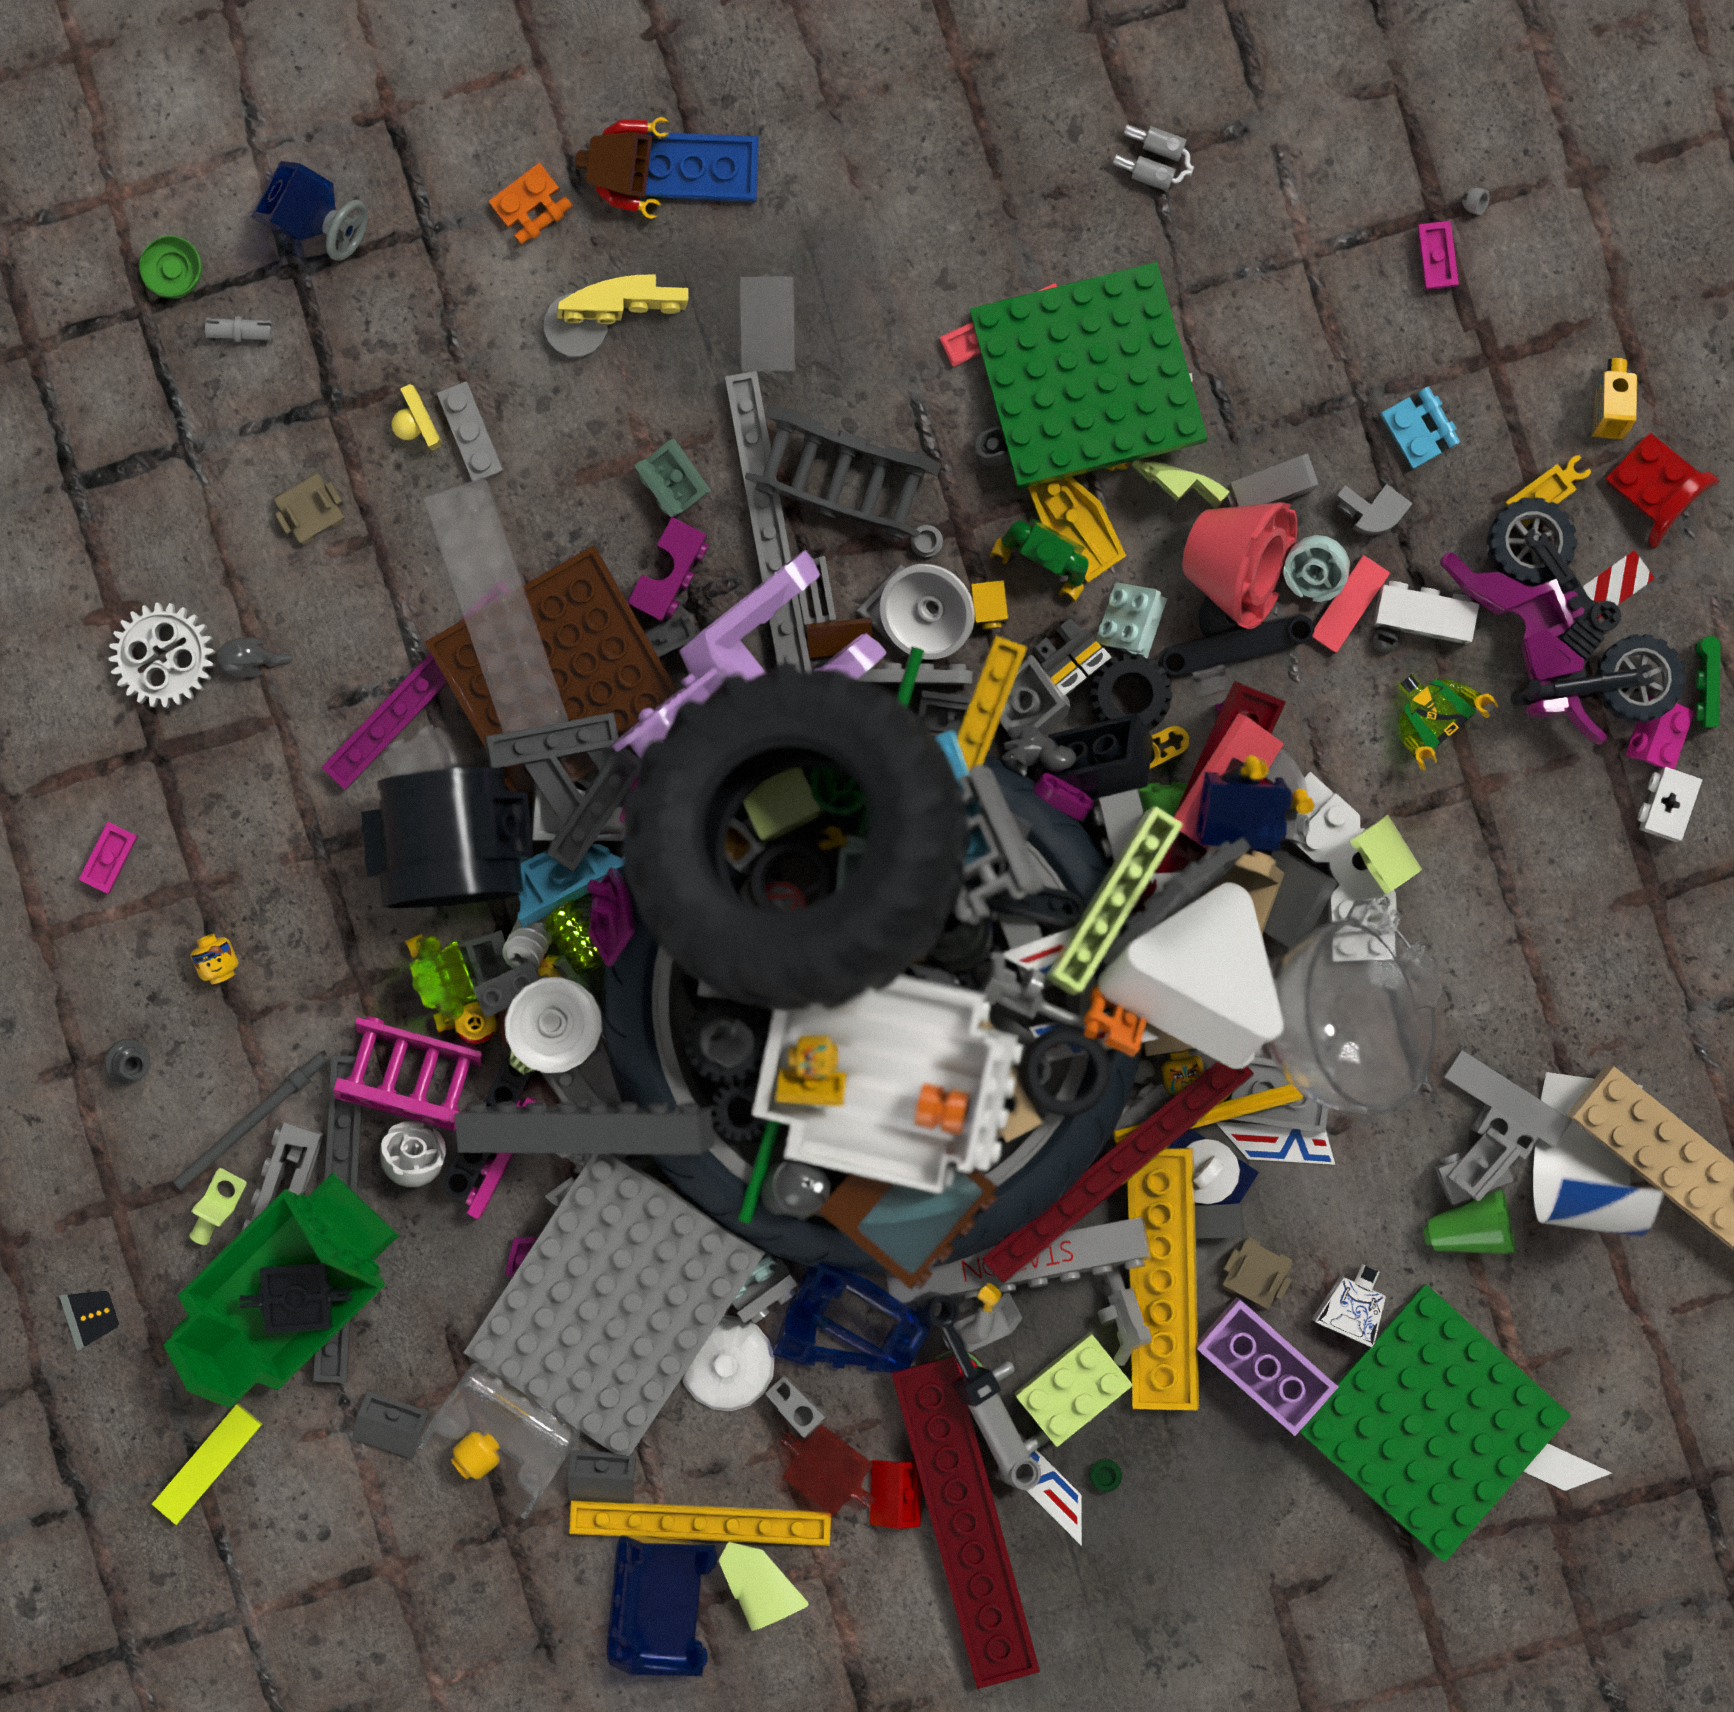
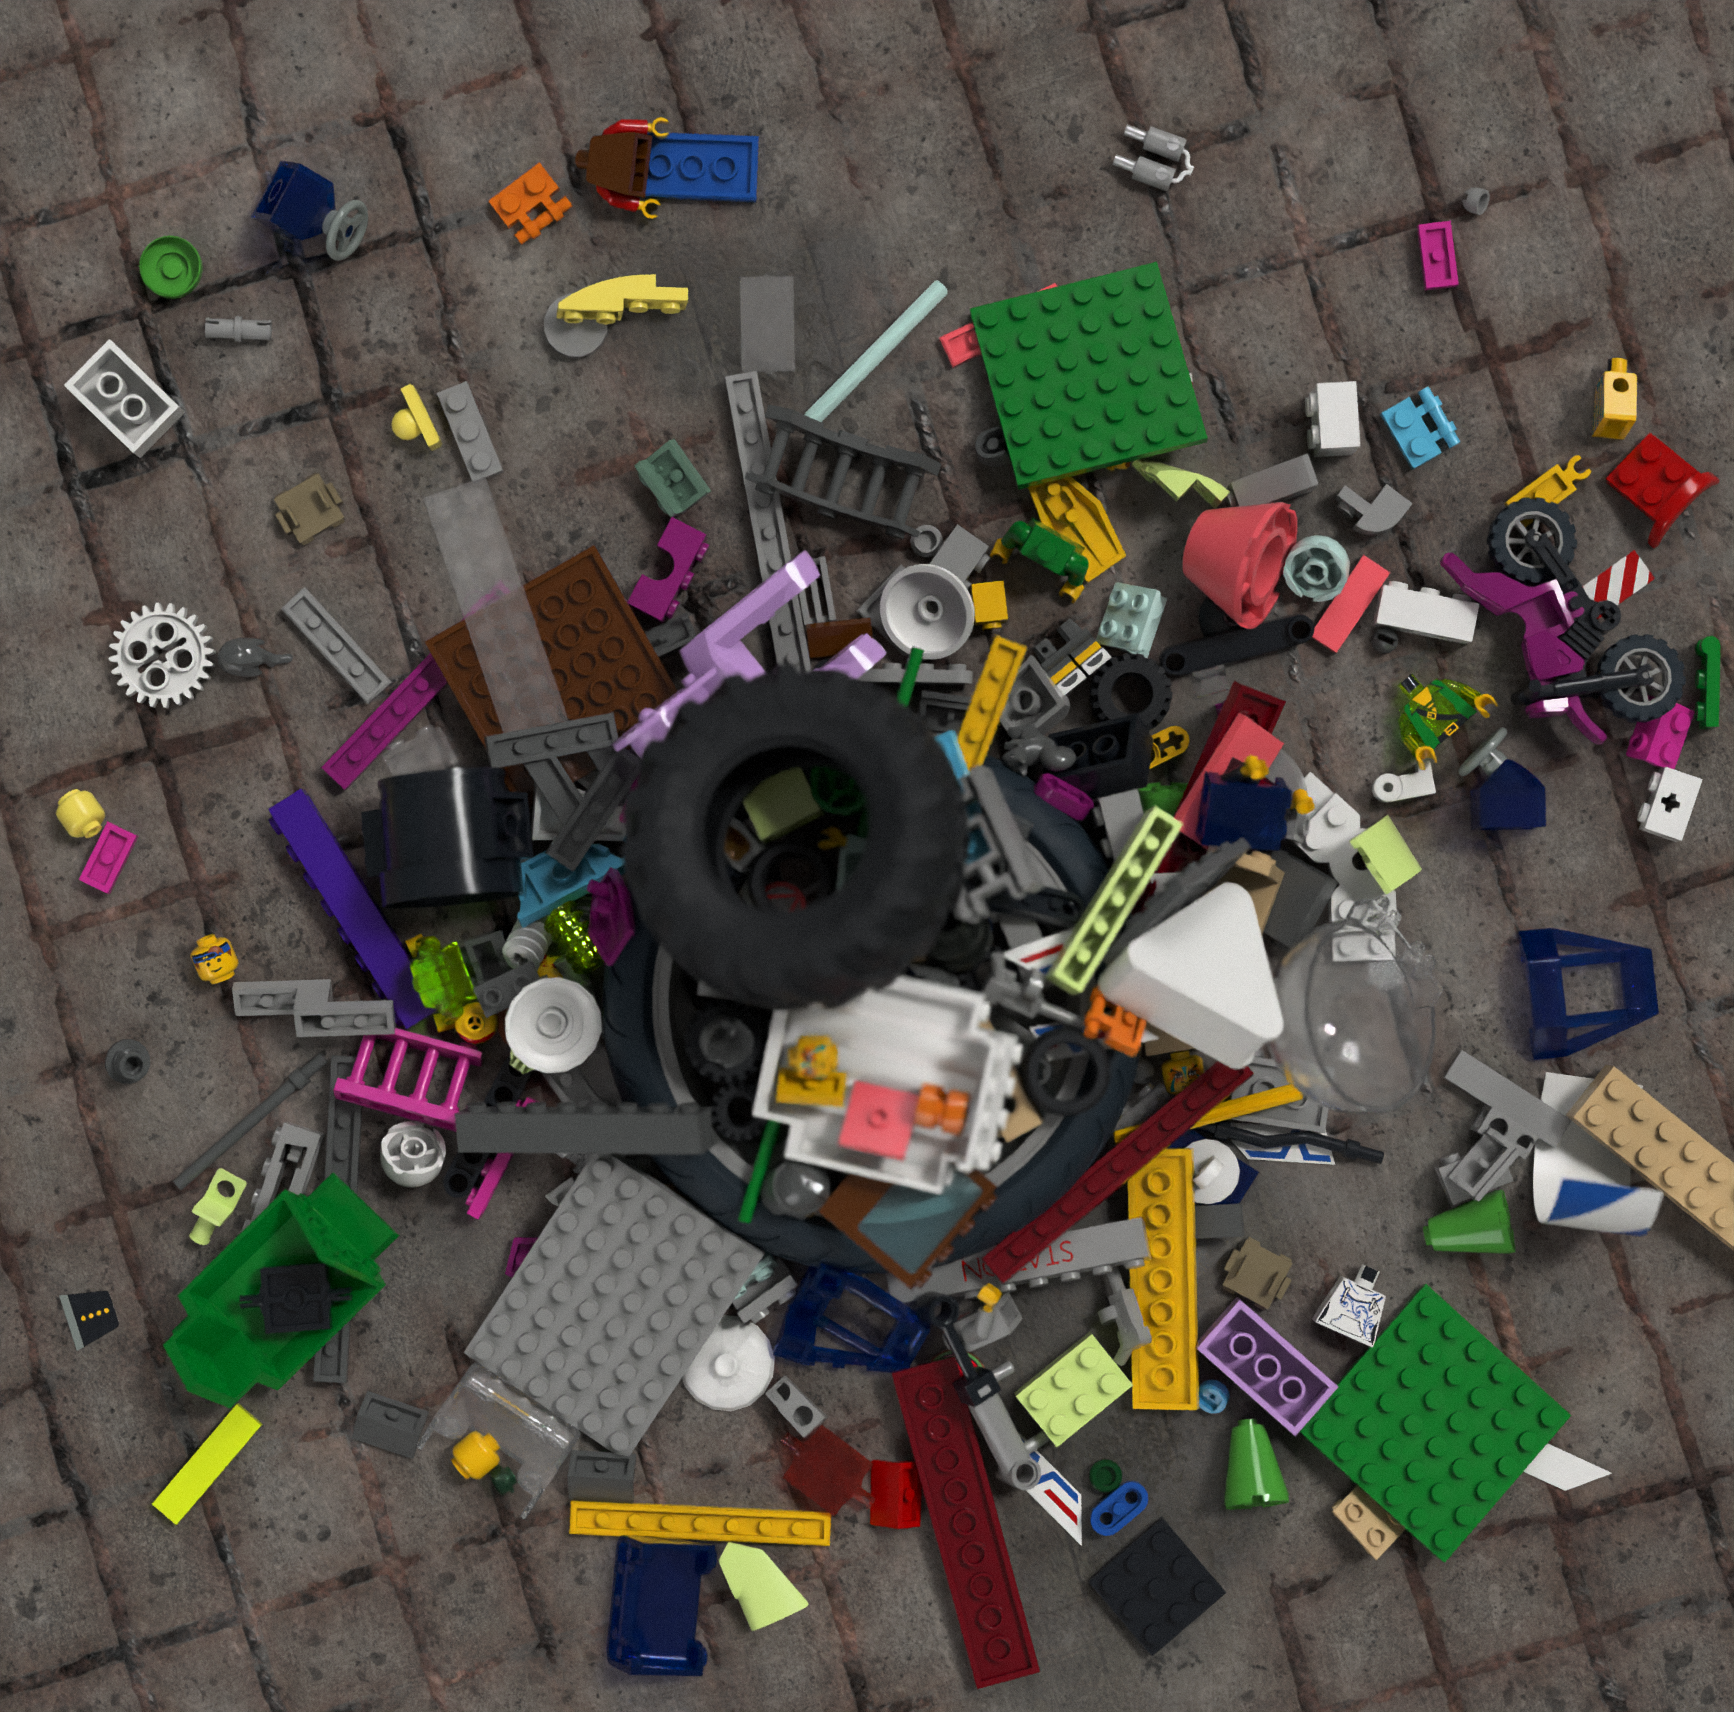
none -> light yellow head [56,789,105,838]
none -> white brick [64,339,185,458]
none -> light grey bracket [232,979,396,1037]
none -> dark purple brick [268,789,443,1029]
none -> light grey tile [281,587,392,704]
none -> clear green plate [489,1465,517,1496]
none -> light aqua axle [805,281,948,422]
none -> coral plate [838,1080,919,1161]
none -> light grey brick [930,524,990,590]
none -> black plate [1088,1517,1226,1657]
none -> blue plate [1090,1481,1148,1536]
none -> black bar [1193,1120,1384,1164]
none -> dark azure tile [1199,1380,1230,1414]
none -> bright green cone [1224,1419,1289,1510]
none -> white brick [1305,381,1360,457]
none -> tan hinge [1331,1485,1405,1561]
none -> white leg [1372,761,1436,803]
none -> clear blue piece [1458,727,1546,830]
none -> clear blue windscreen [1518,928,1659,1060]

